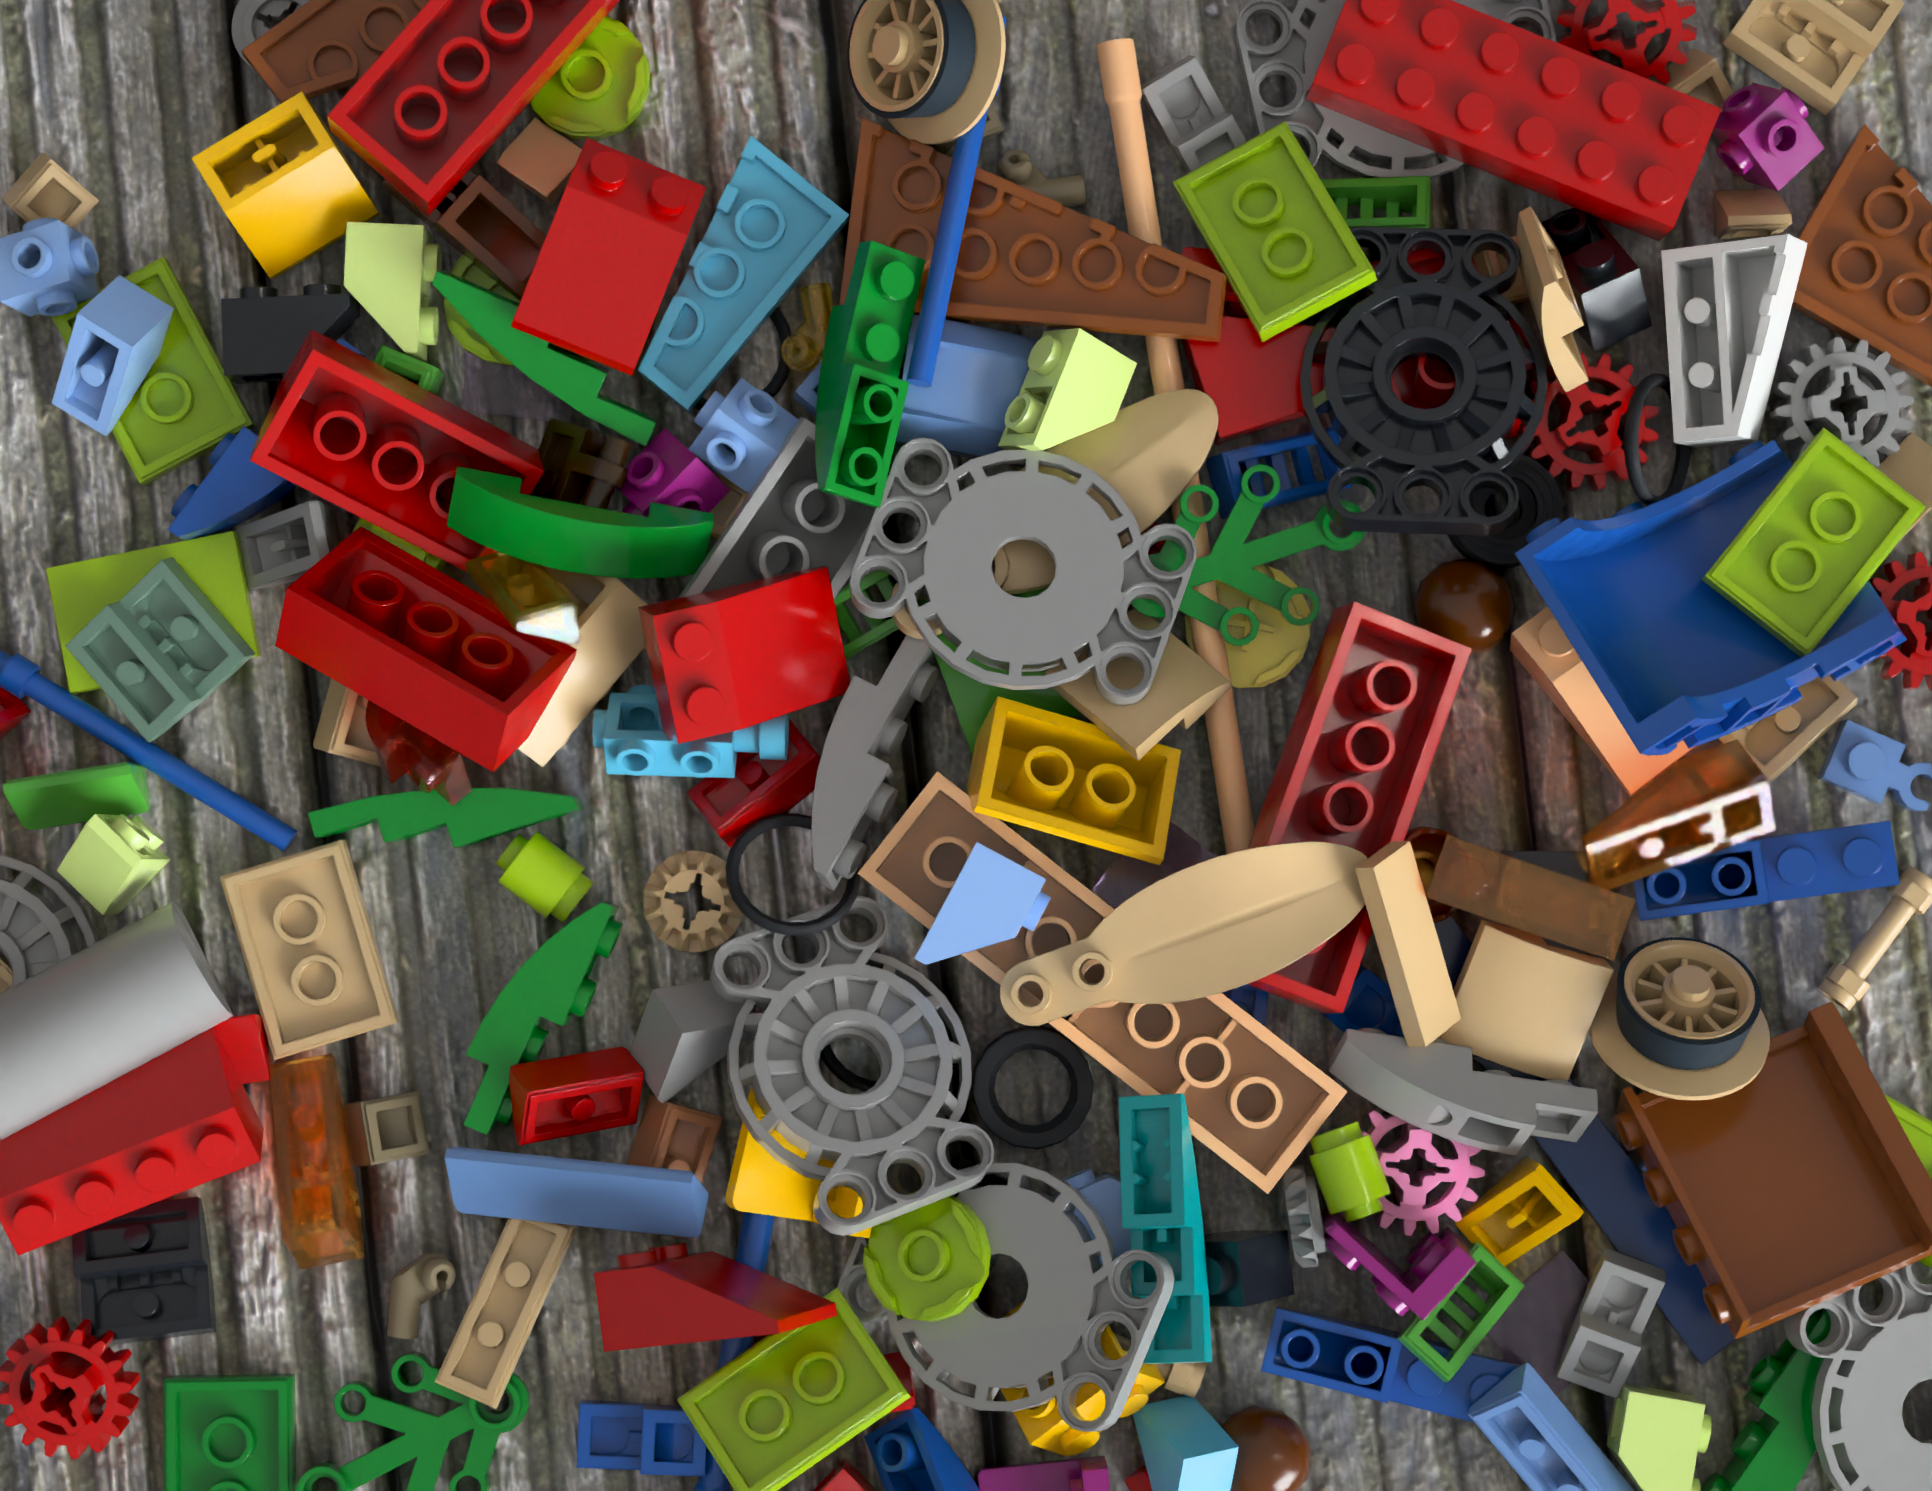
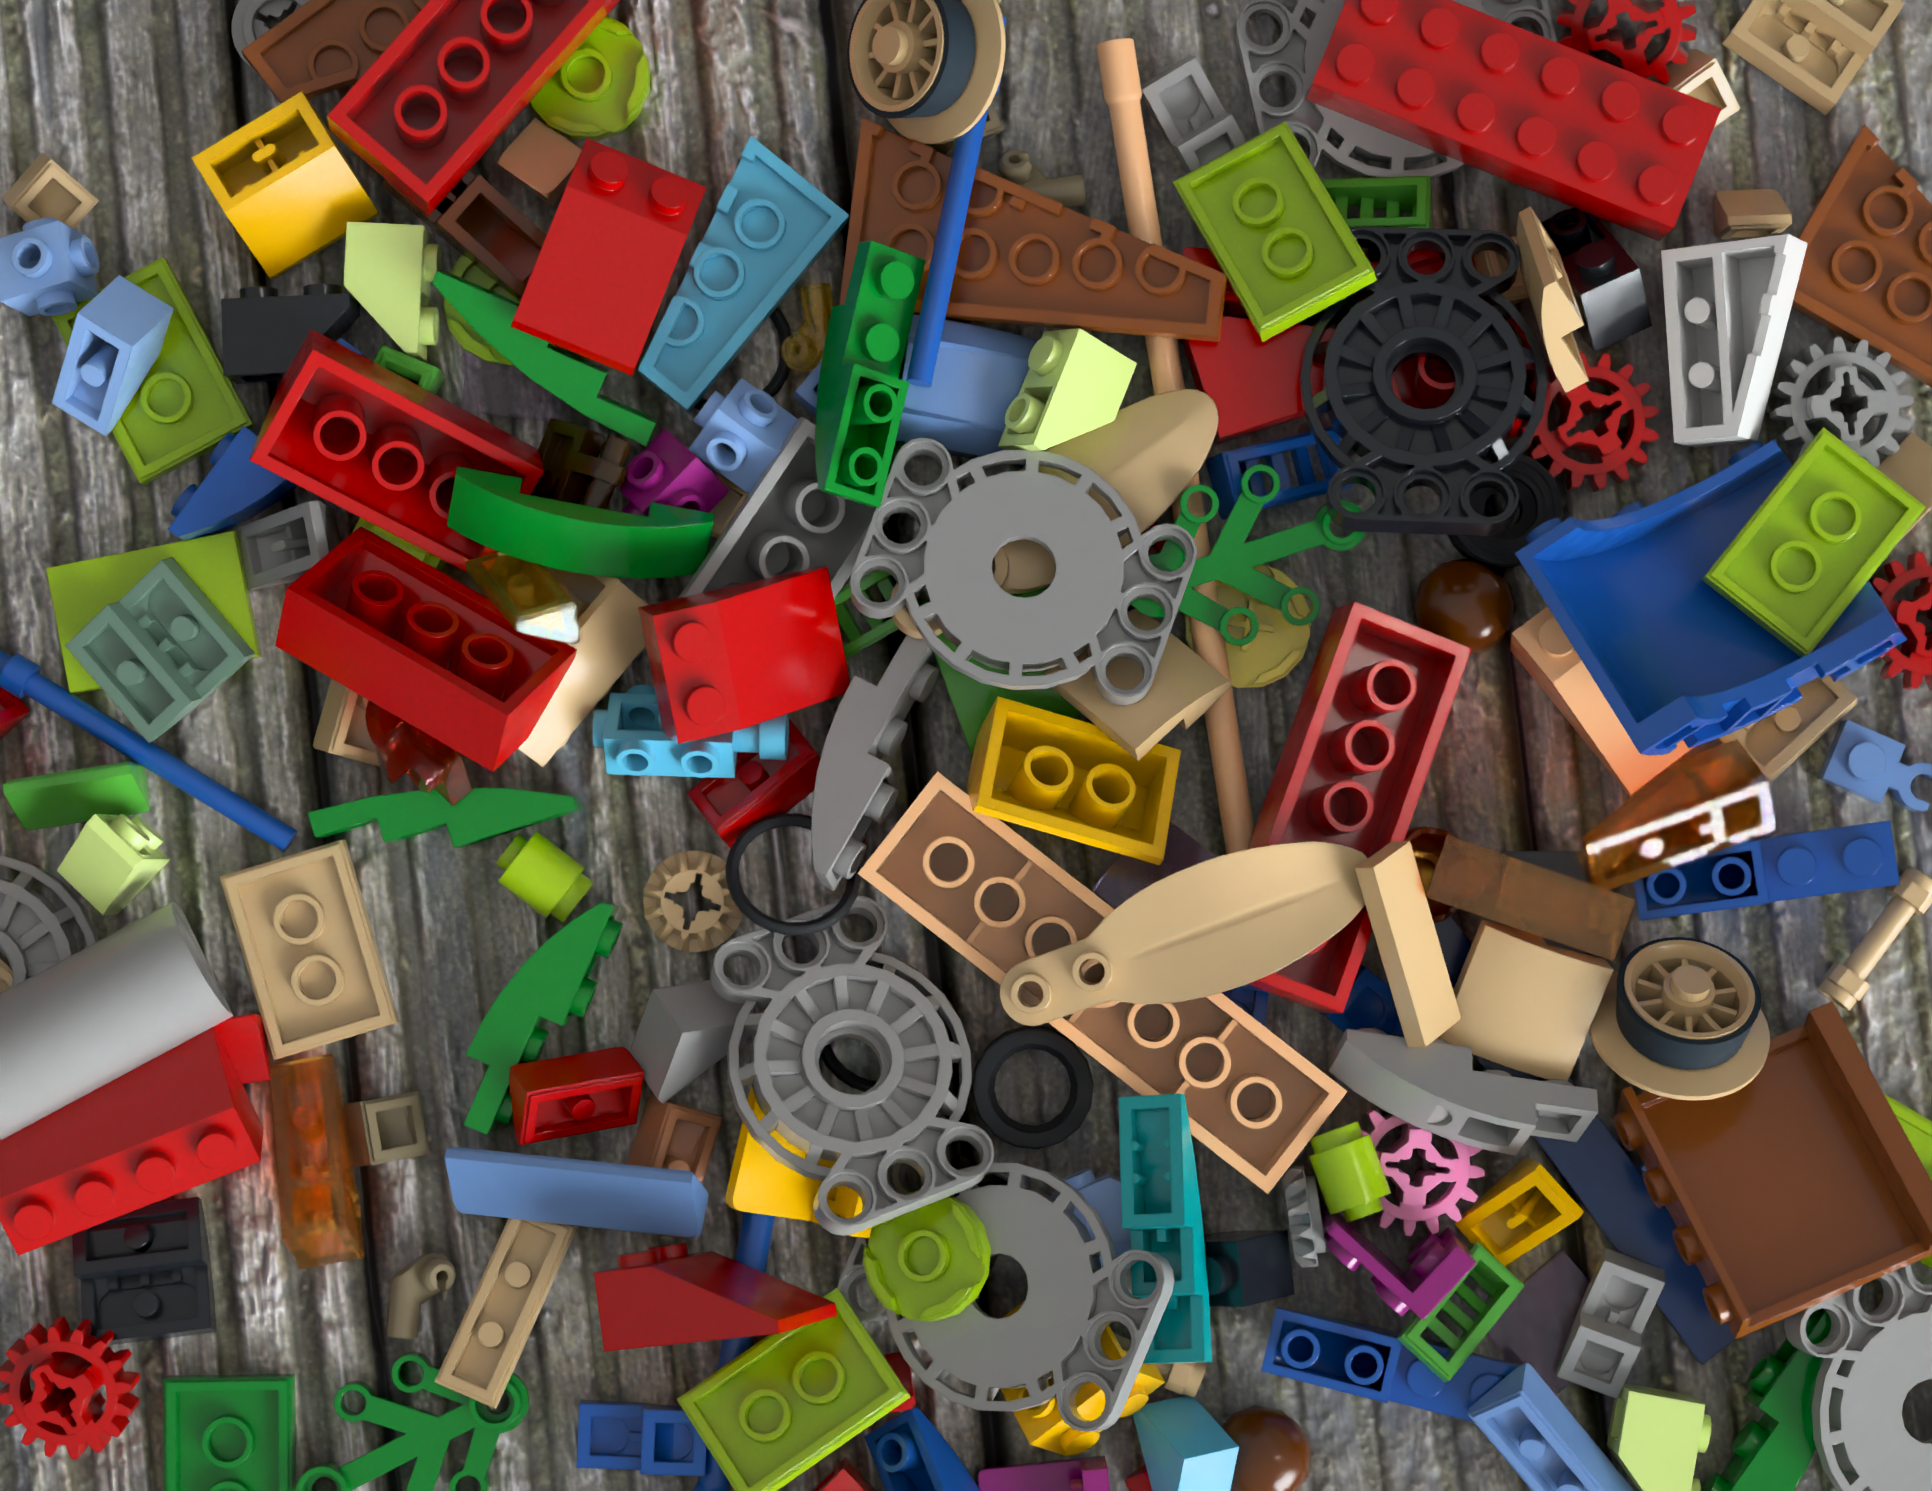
light blue slope [914,842,1051,965] -> none
black tyre [1624,373,1691,506] -> none
magenta brick [1712,83,1824,191] -> none

